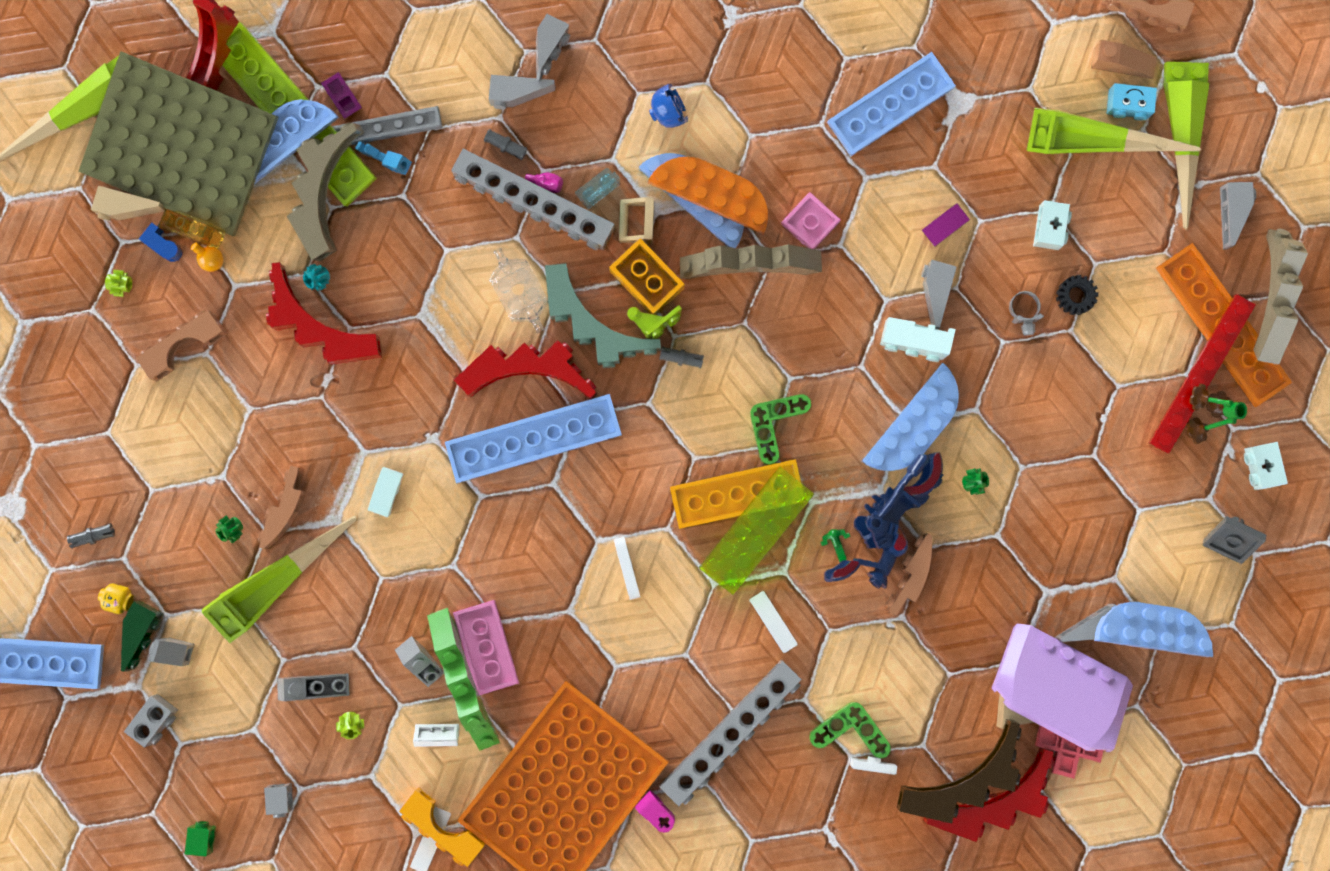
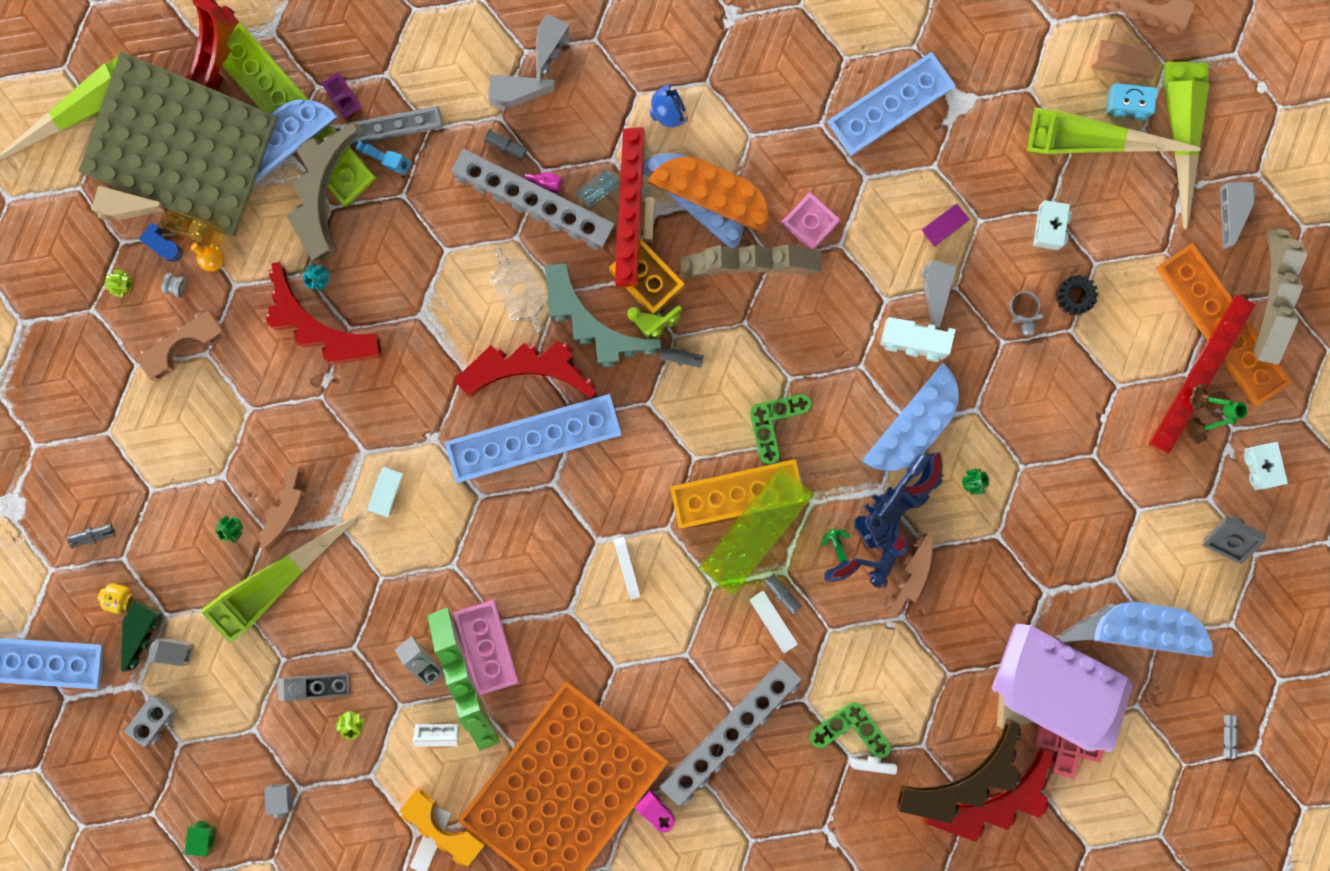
none -> light grey wheel [161,273,187,298]
none -> red plate [615,127,645,287]
none -> dark grey pin [764,573,802,615]
none -> light grey axle [1223,715,1238,758]

